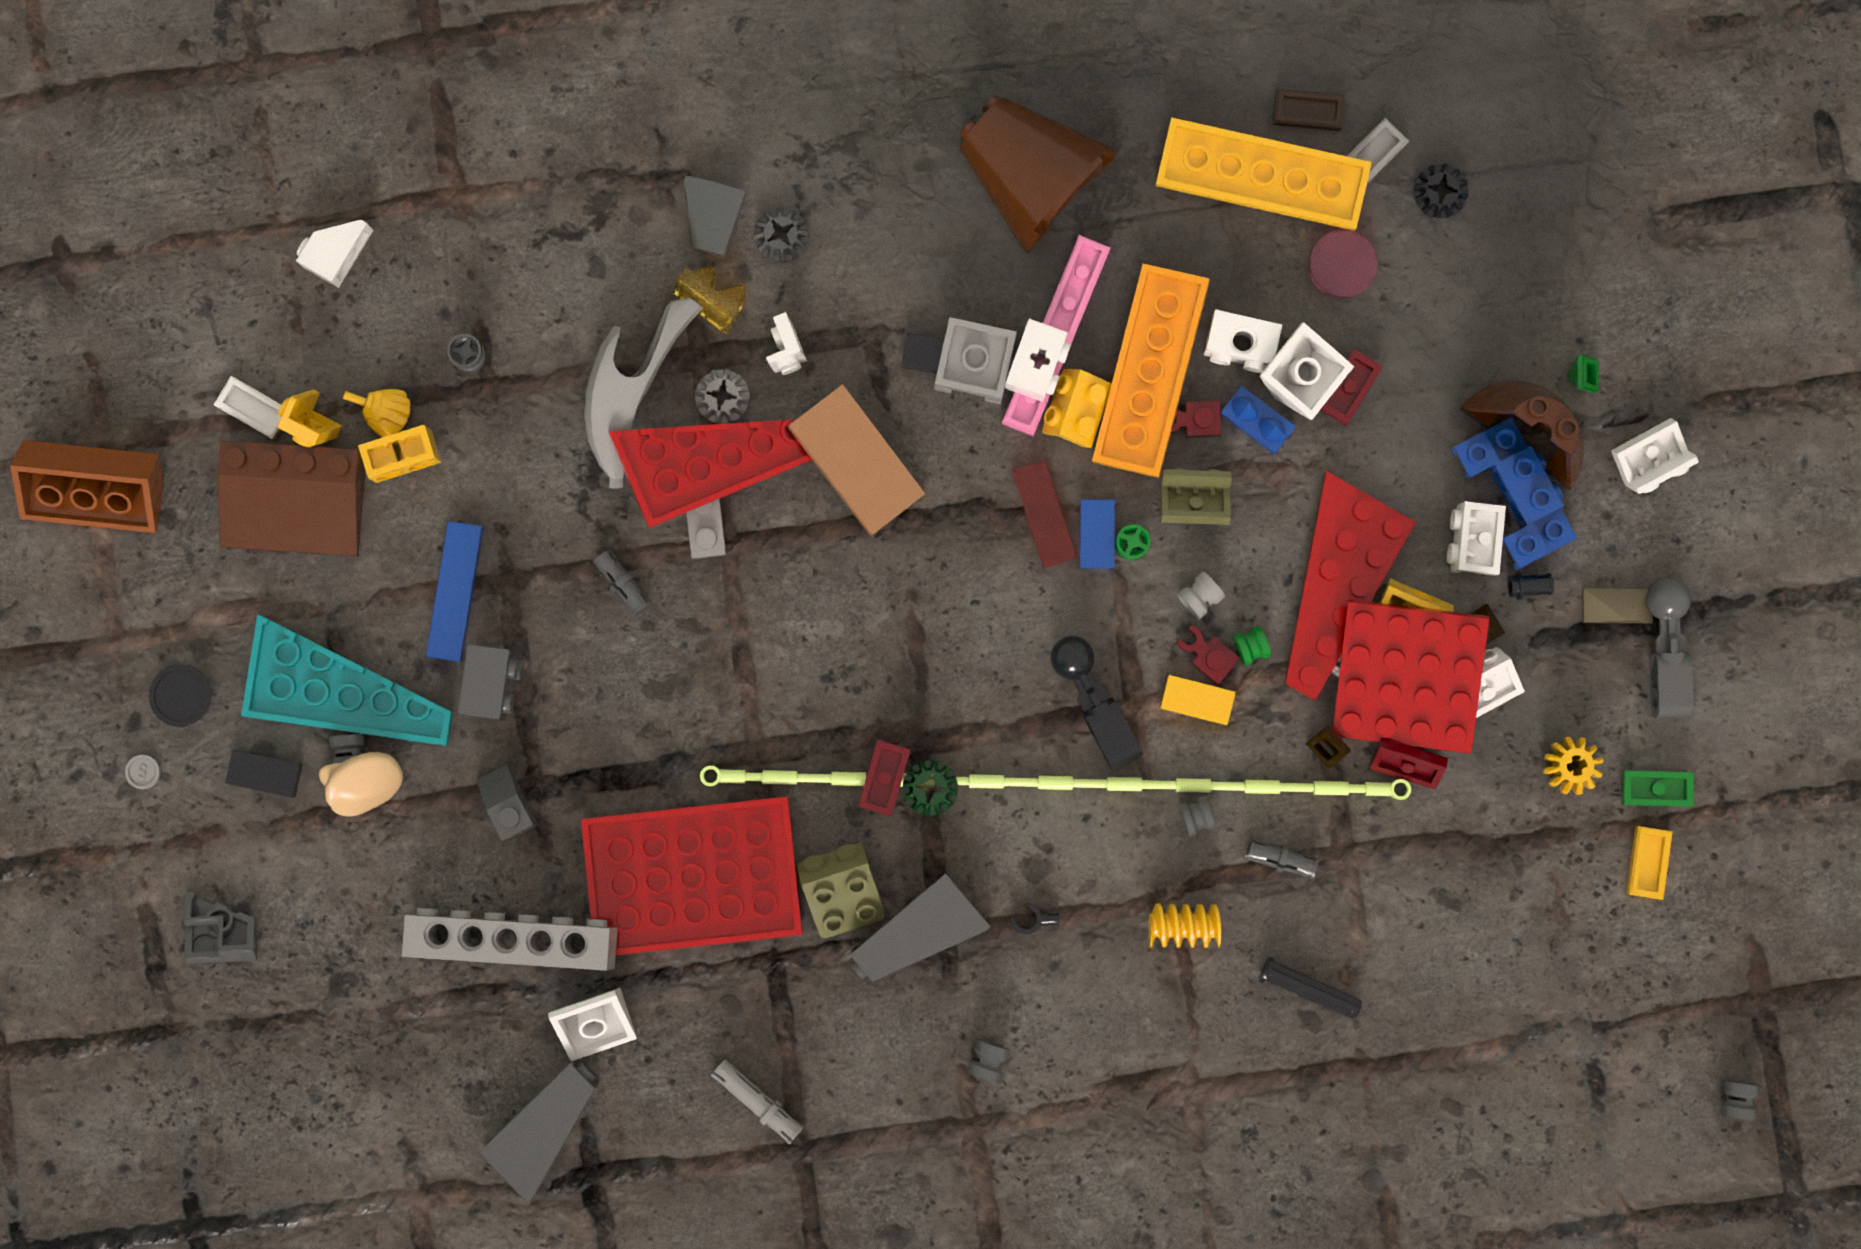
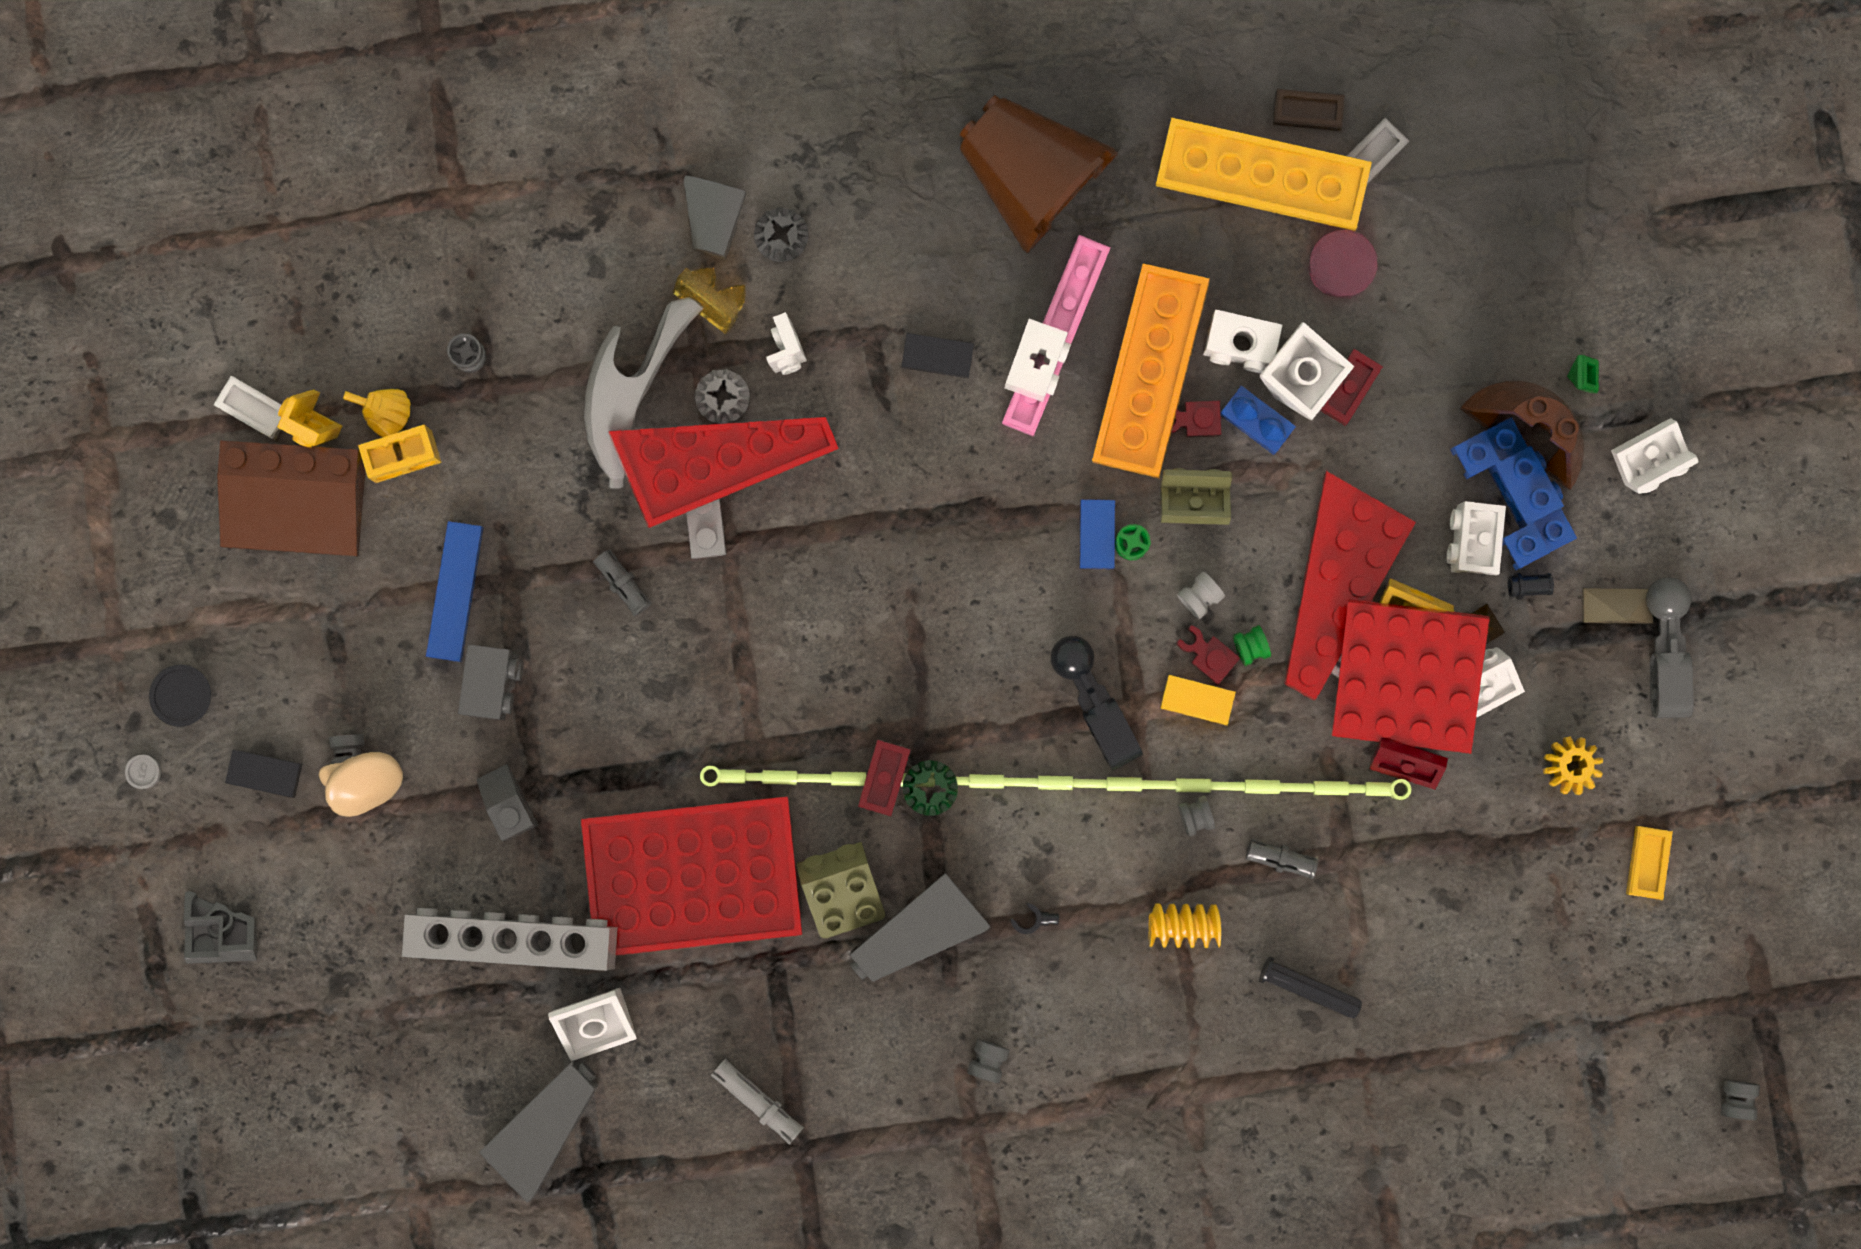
dark orange slope [10,440,164,533] -> none
teal wing [241,614,454,746] -> none
white slope [296,220,373,288] -> none
medium nougat tile [787,384,925,536] -> none
light grey panel [934,317,1017,405] -> none
clear red tile [1012,460,1076,569] -> none
yellow bracket [1042,369,1112,448] -> none
dark brown slope [1306,725,1351,769] -> none
black gear [1414,163,1469,218] -> none
green plate [1621,770,1694,807] -> none

